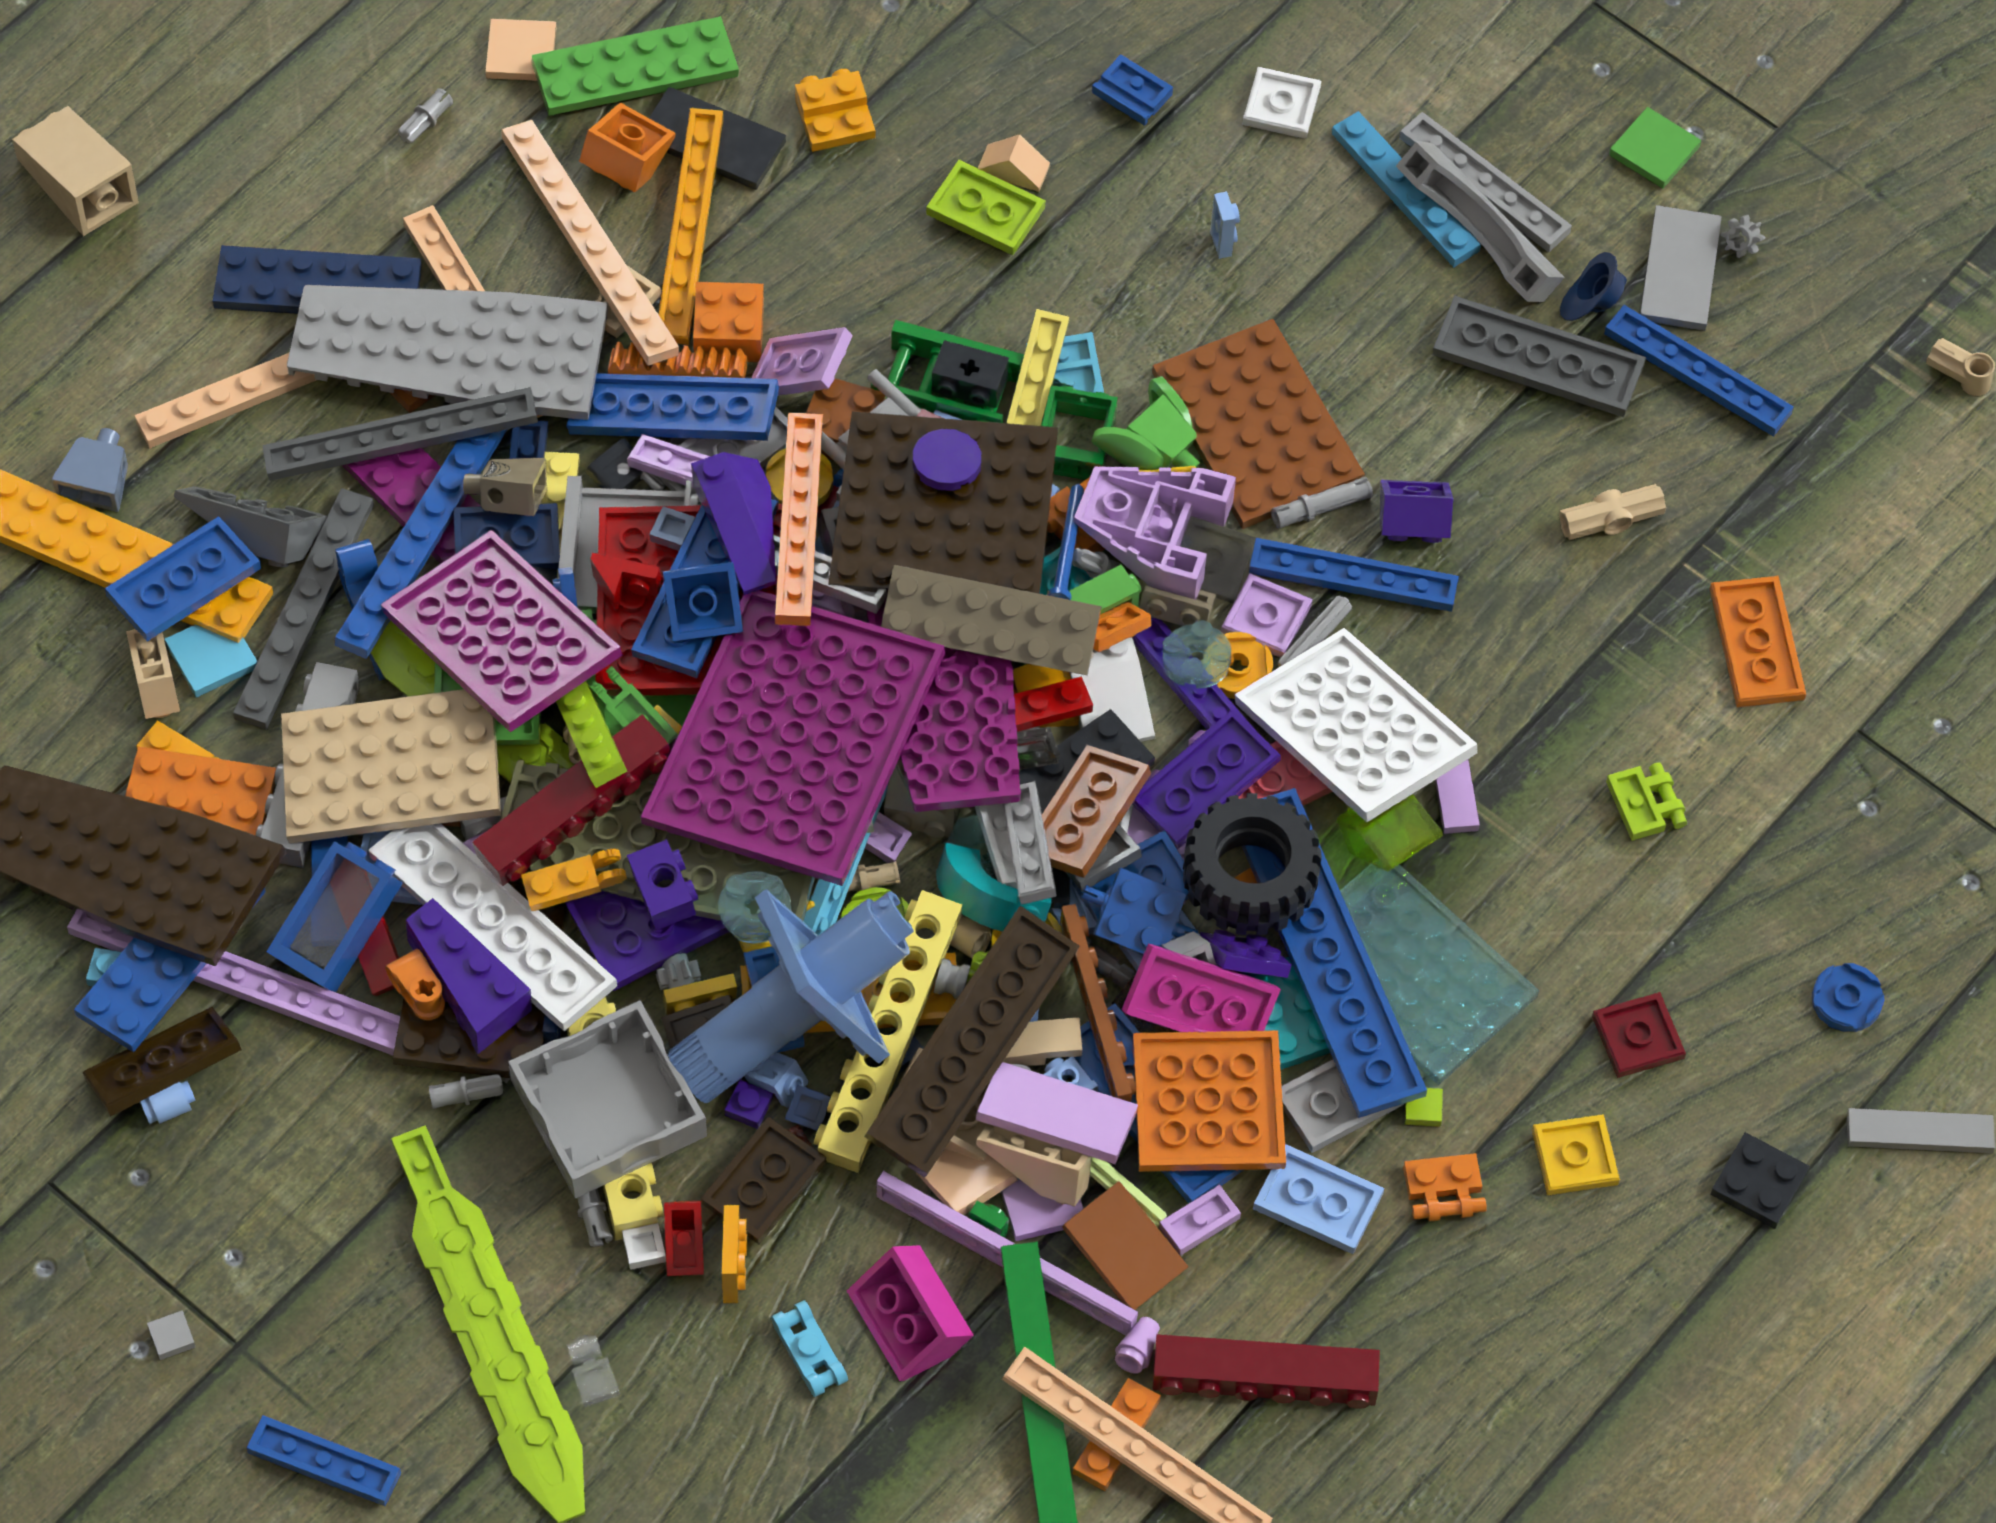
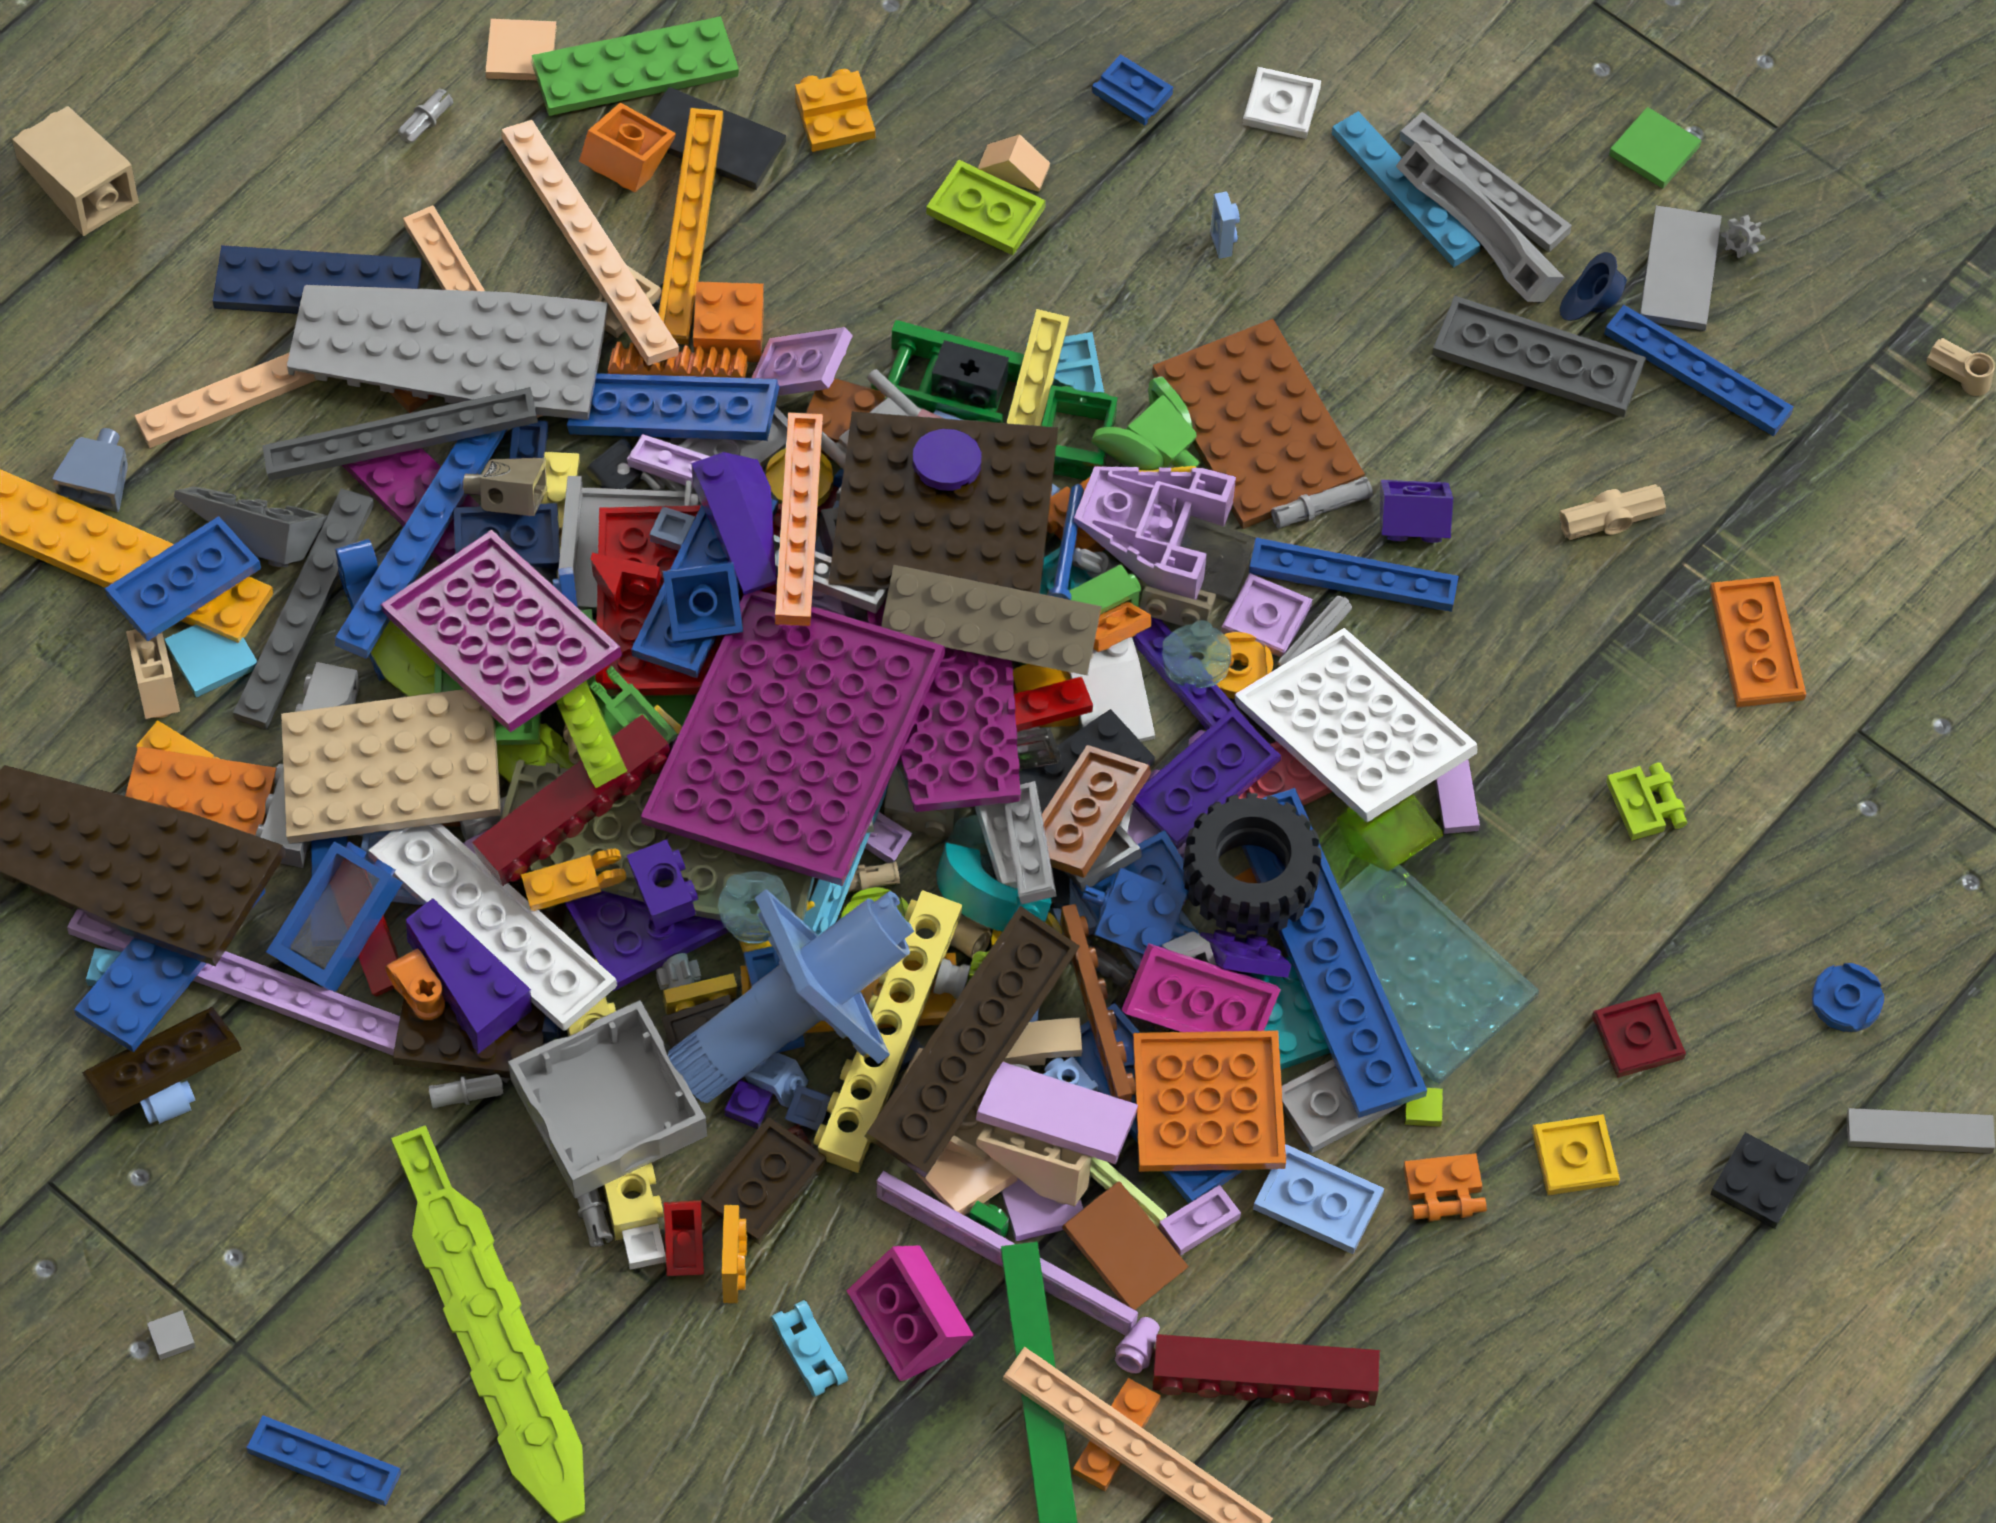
clear plate [567,1334,620,1407] -> none

